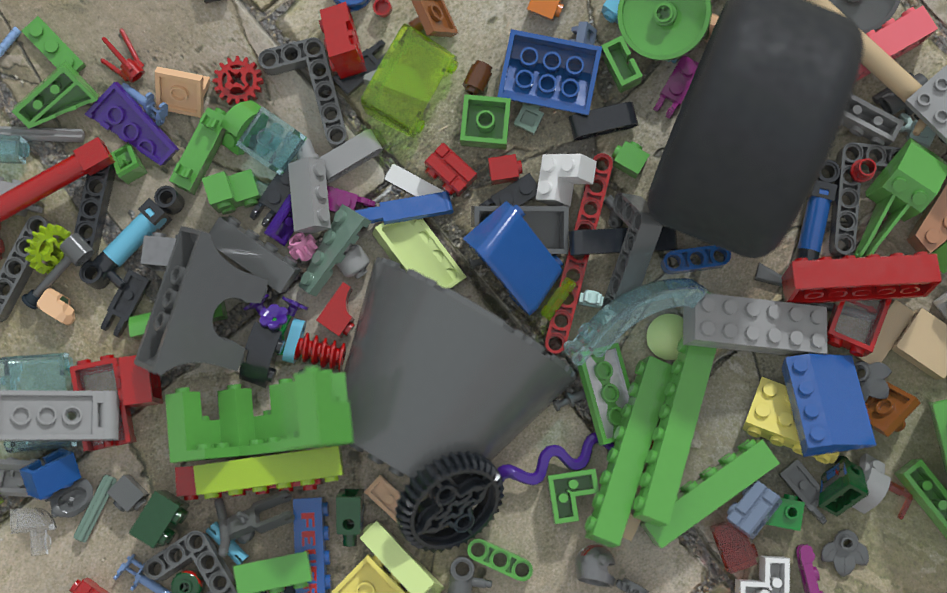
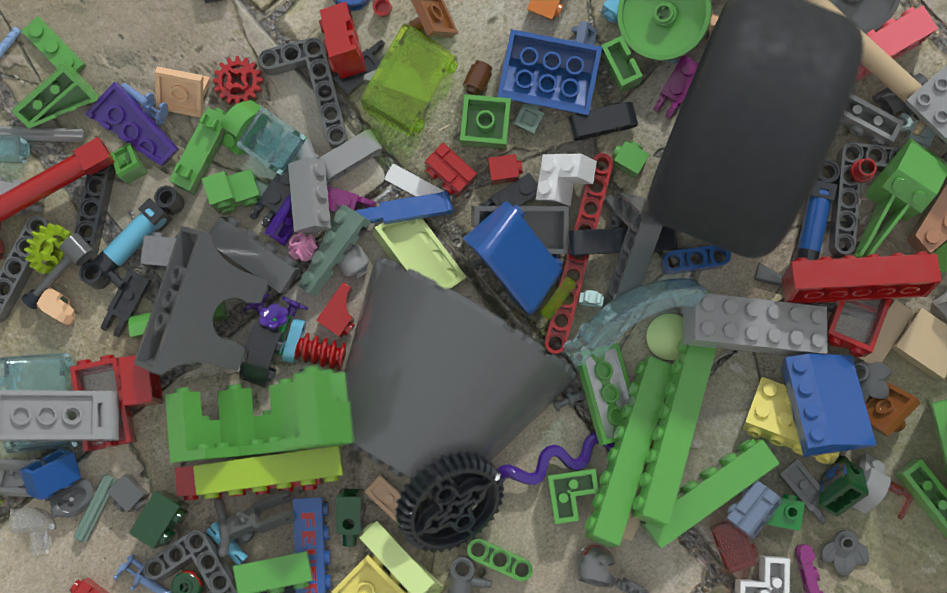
red plant [100,28,145,83] -> none

